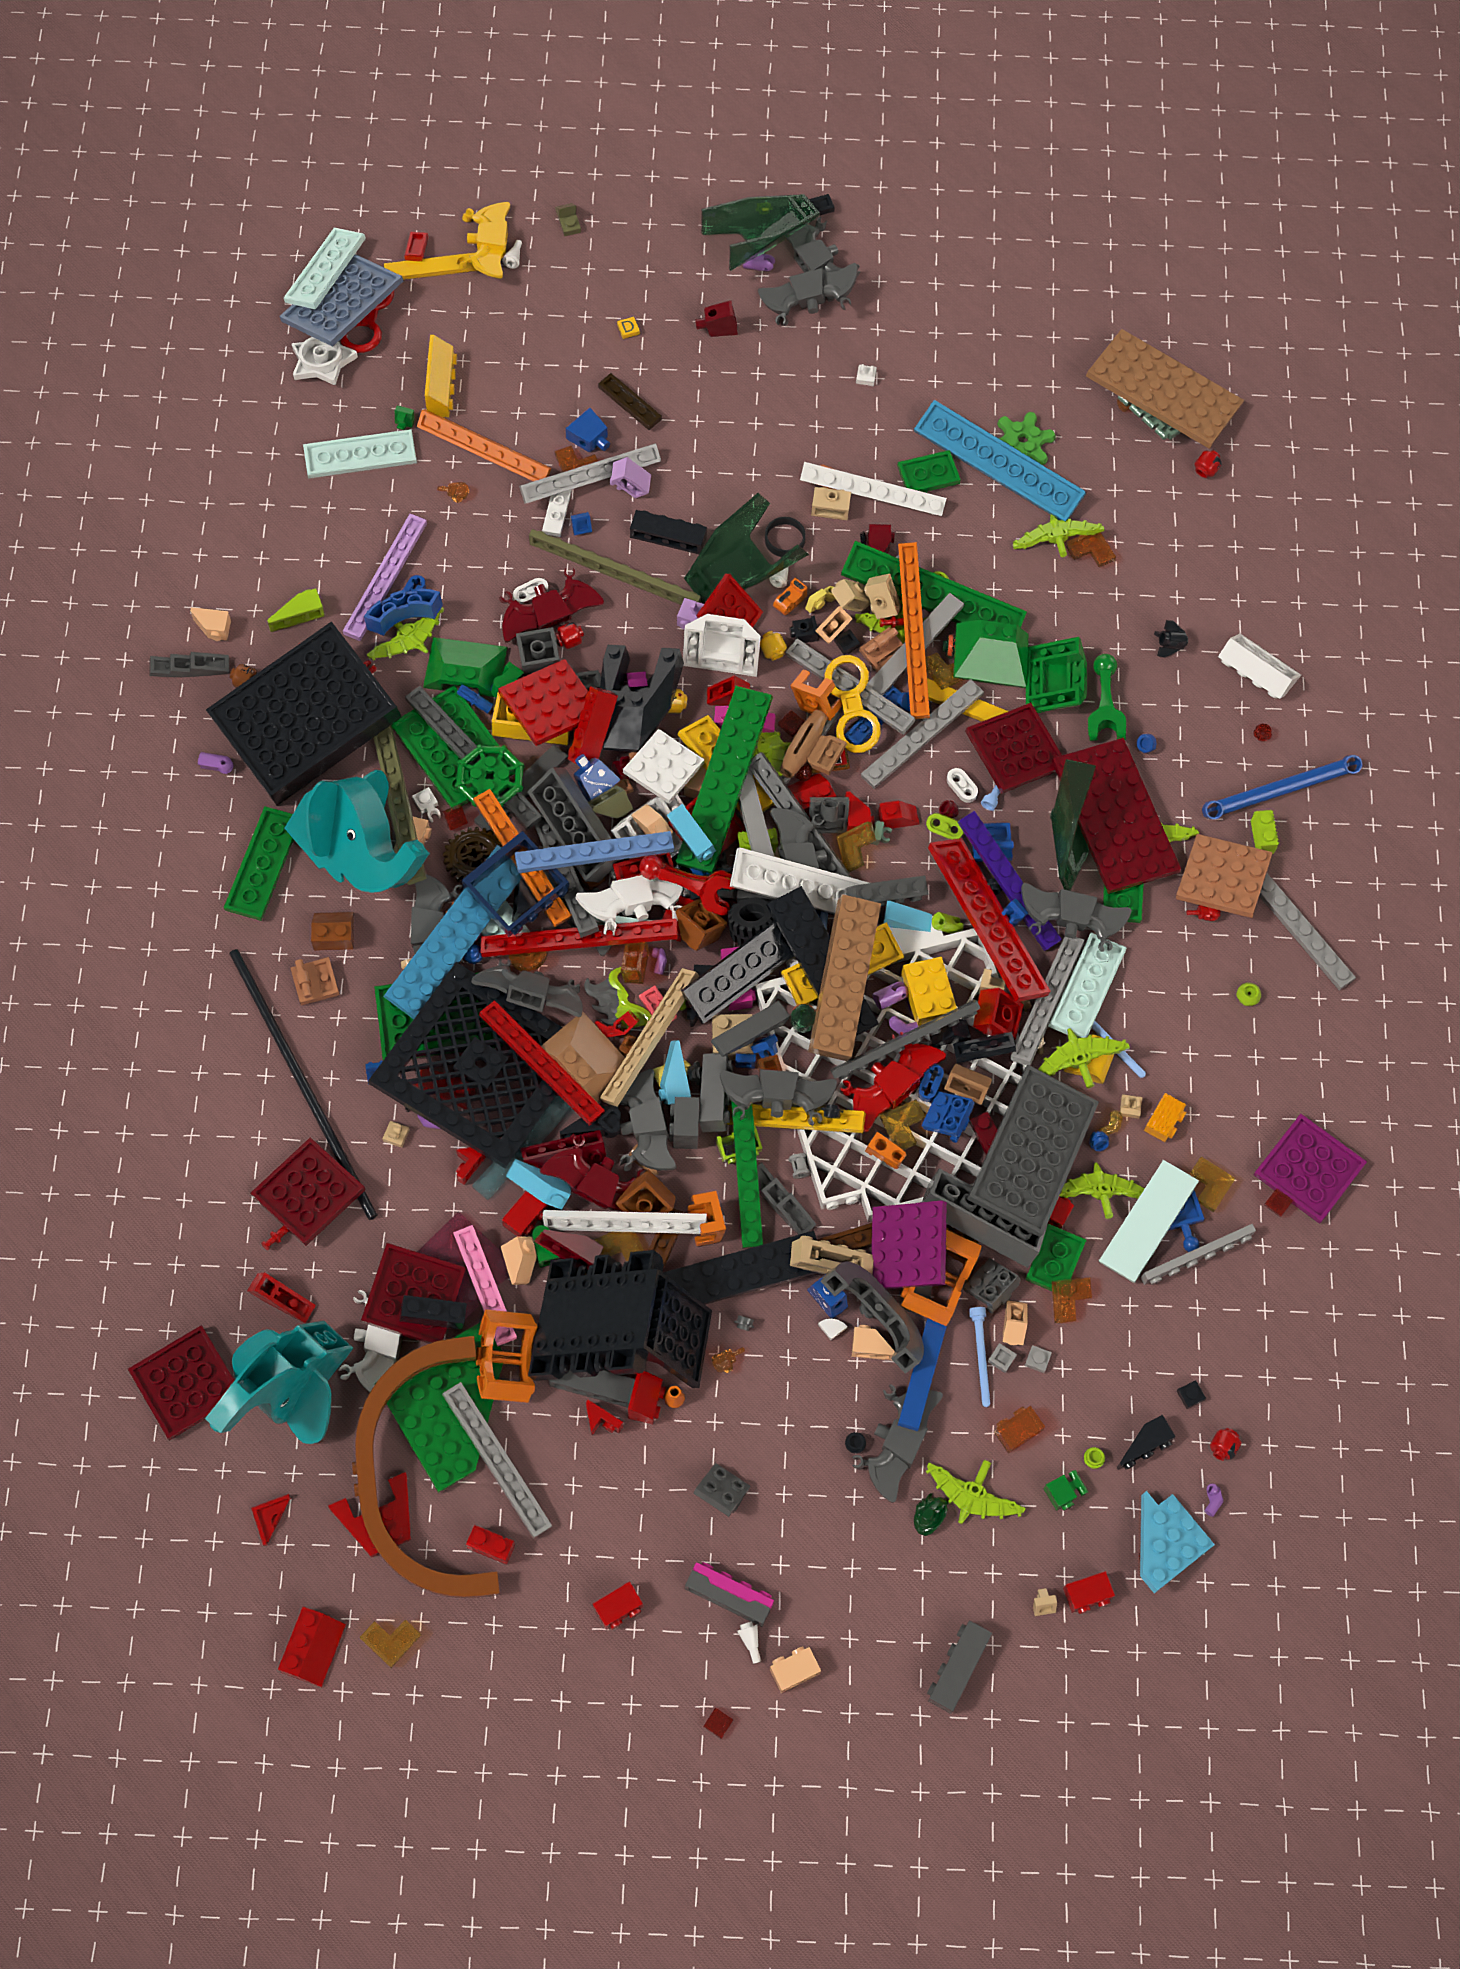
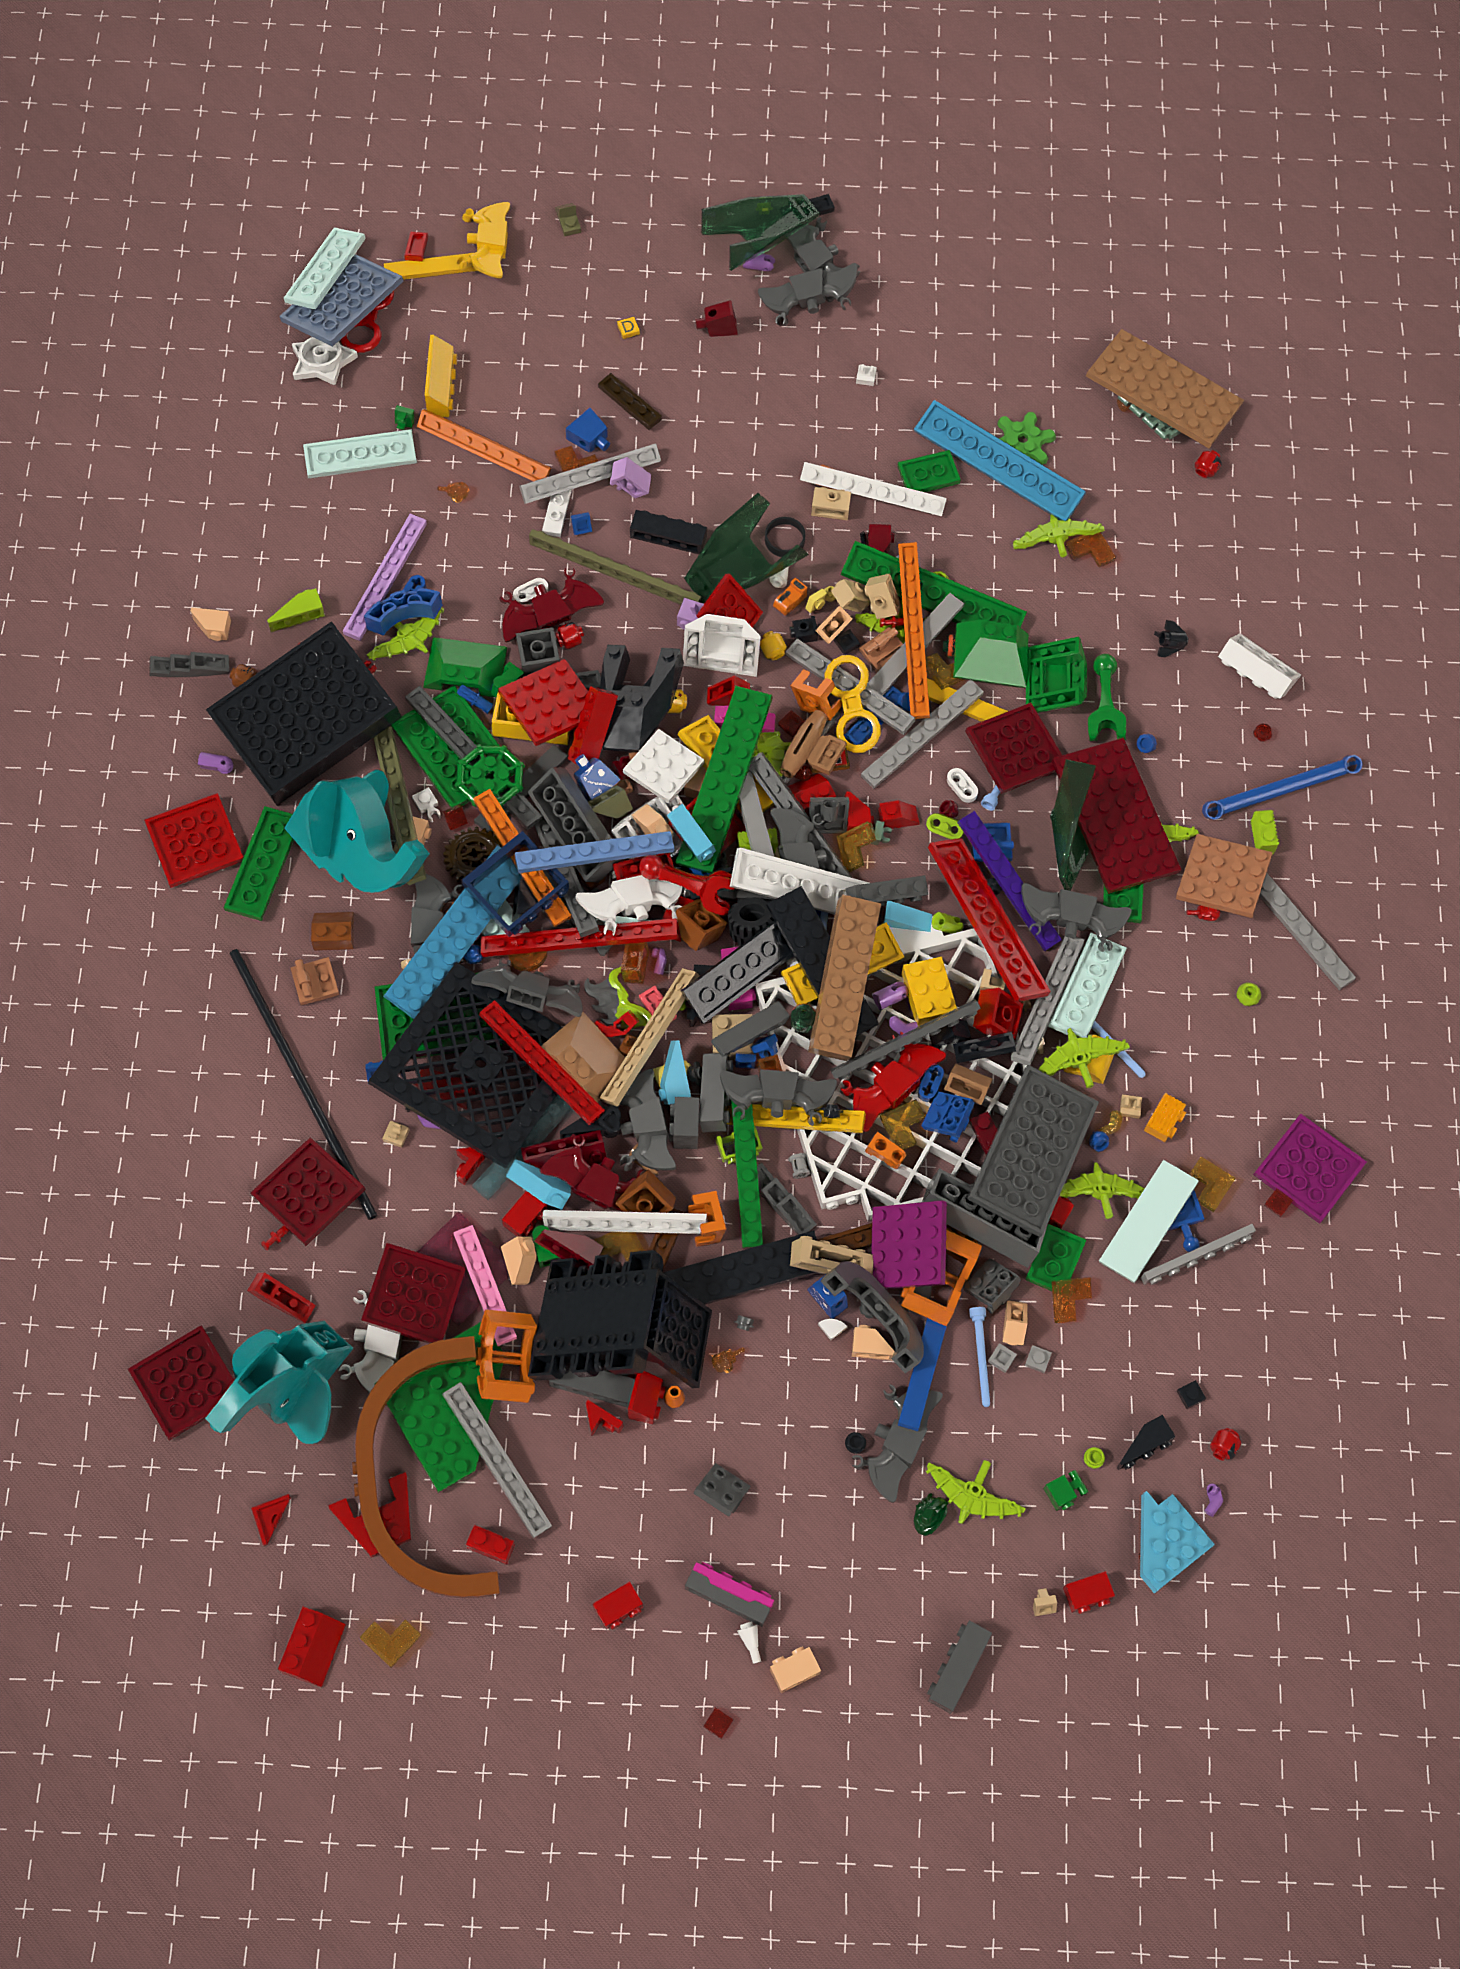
black brick [399,1295,467,1330] -> none
white cone [502,240,522,269] -> none
magenta slope [626,671,648,687] -> none
clear orange brick [994,1405,1045,1454] -> none
blue tile [1002,899,1028,927] -> none
none -> red plate [144,793,243,888]

